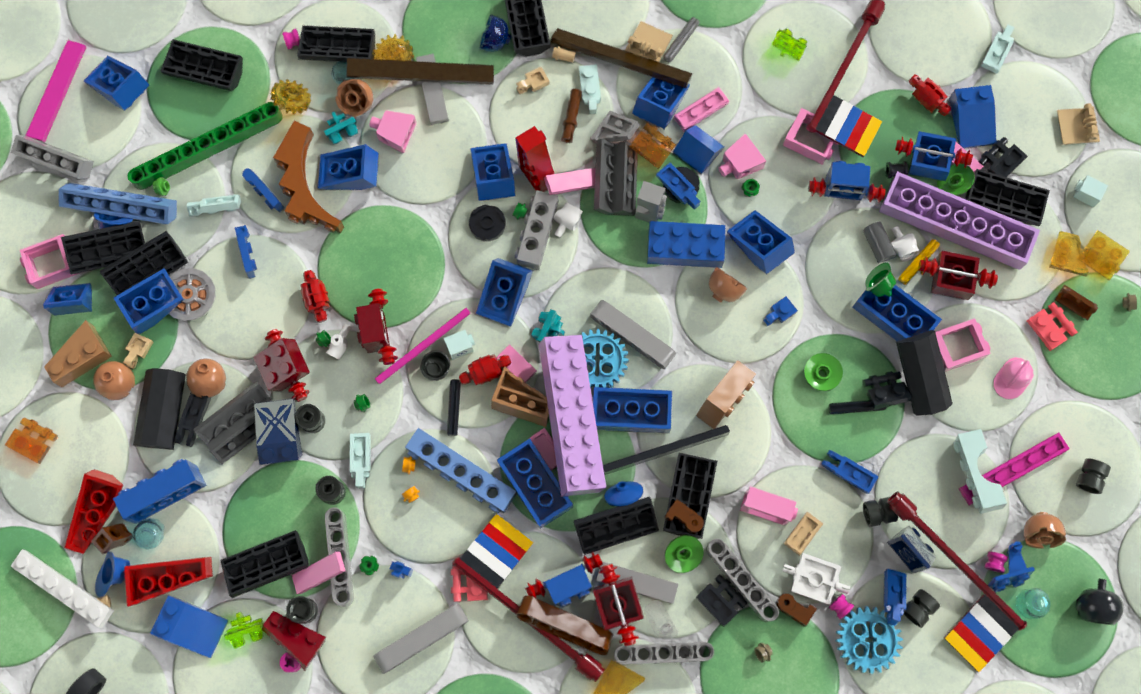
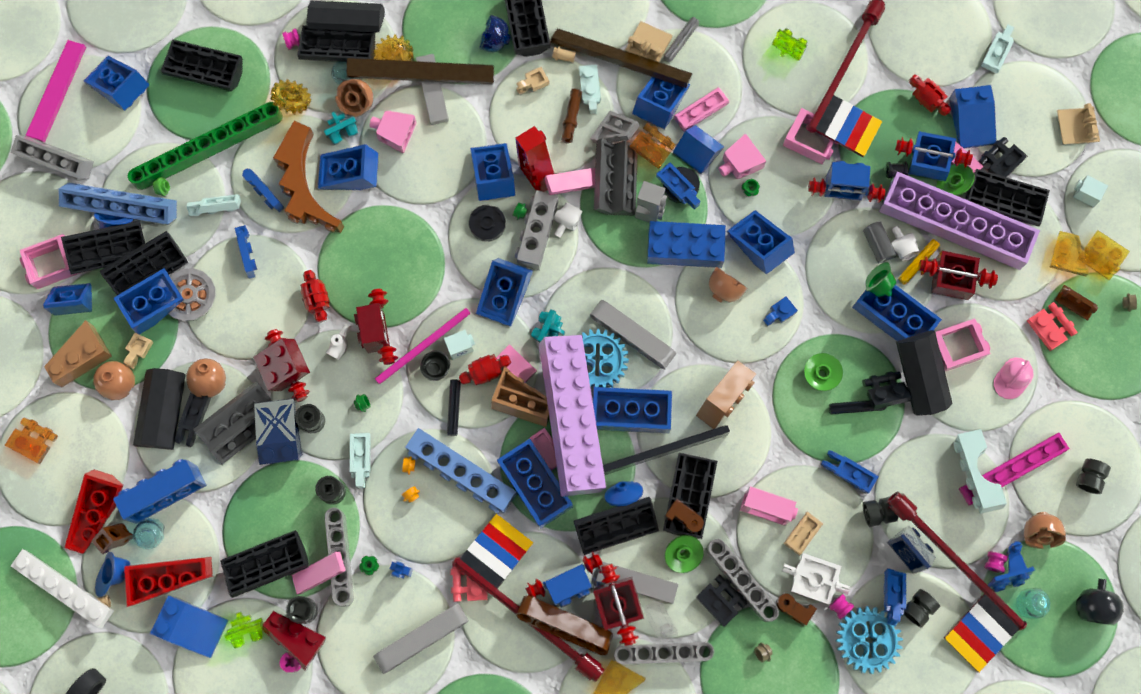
green plate [315,330,331,348] -> none
none -> black piece [306,0,385,33]

